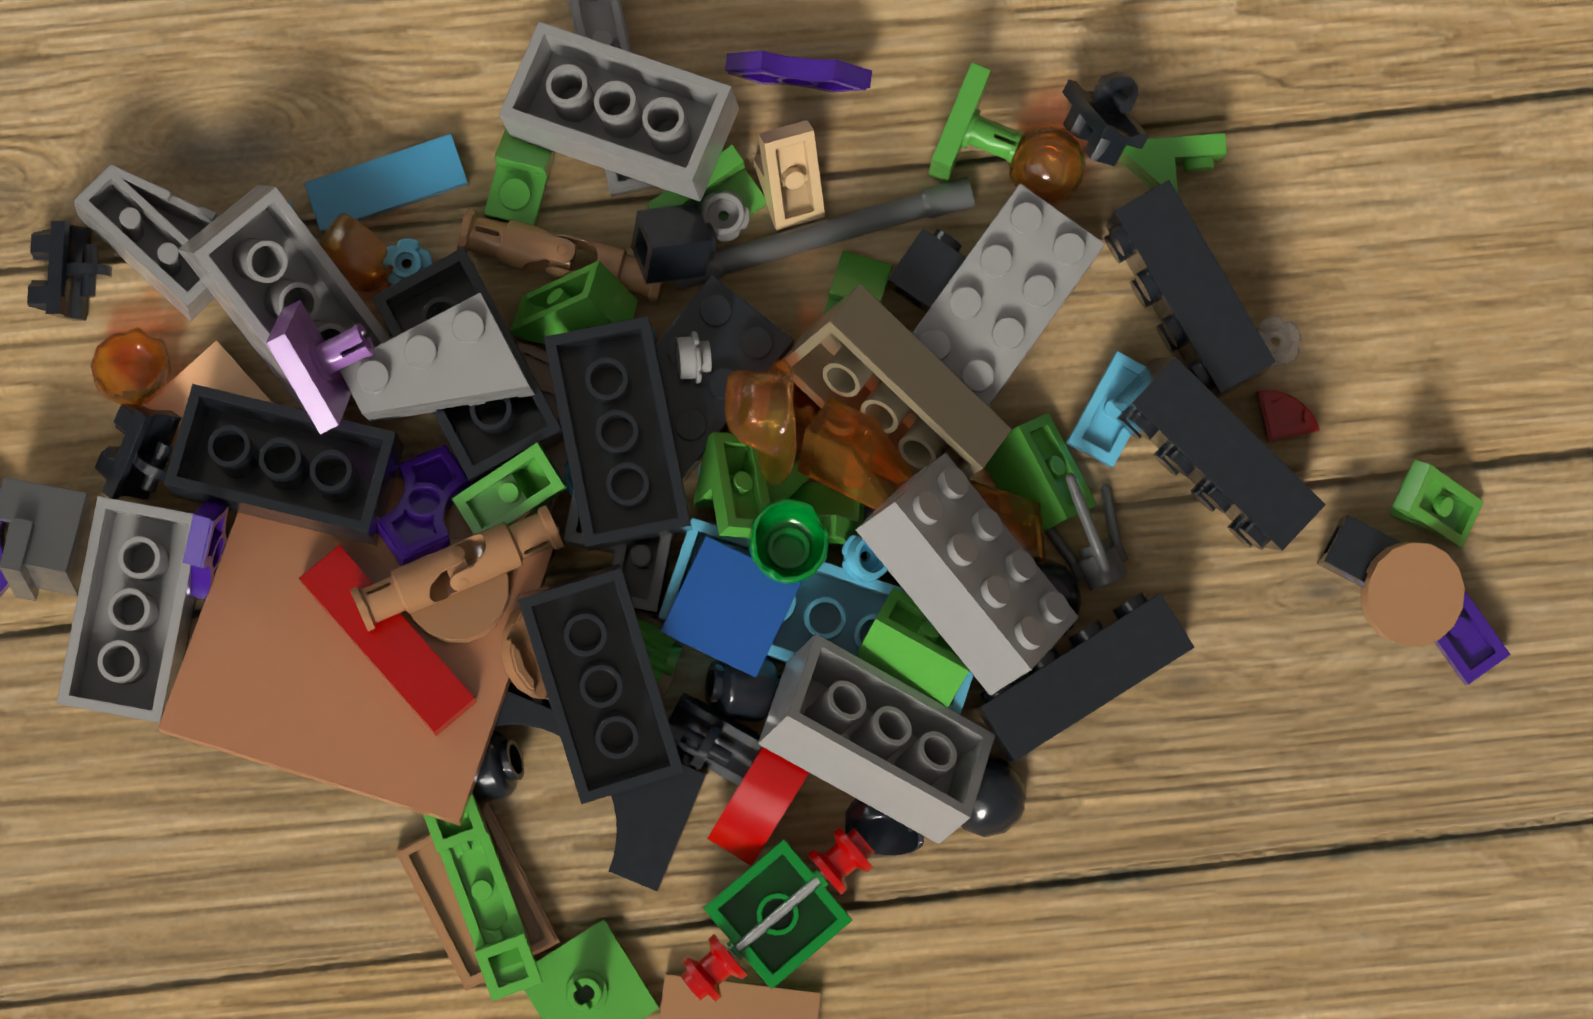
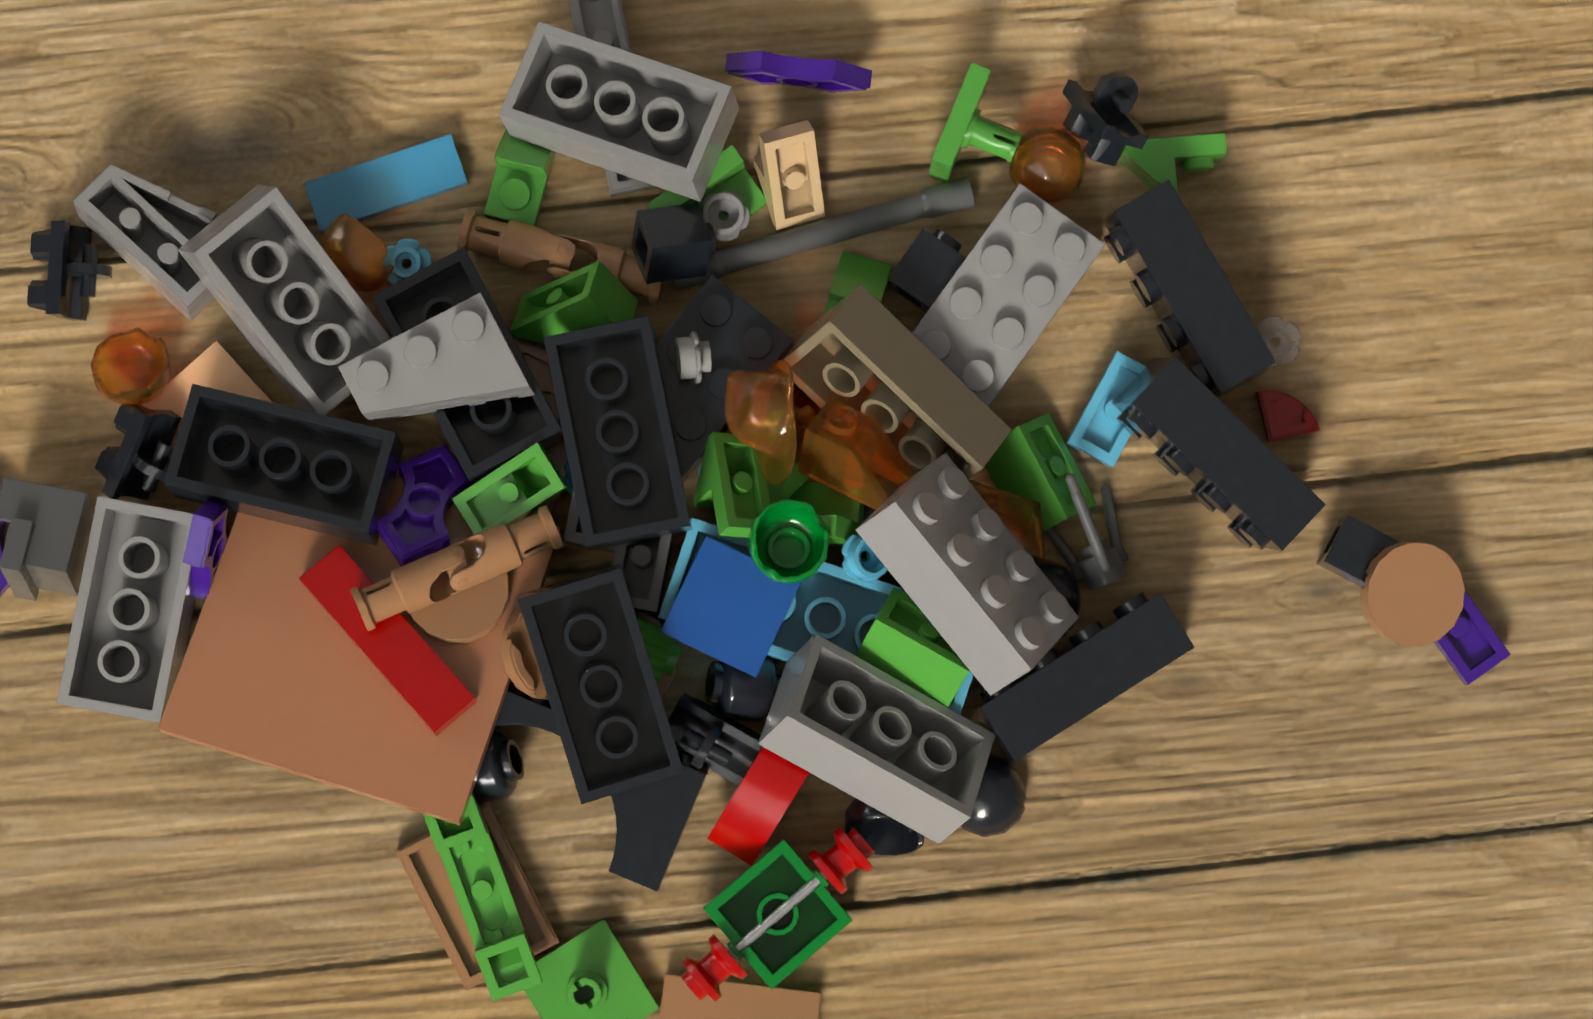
medium lavender tile [266,300,375,434] -> none
bright green slope [1390,460,1484,548] -> none

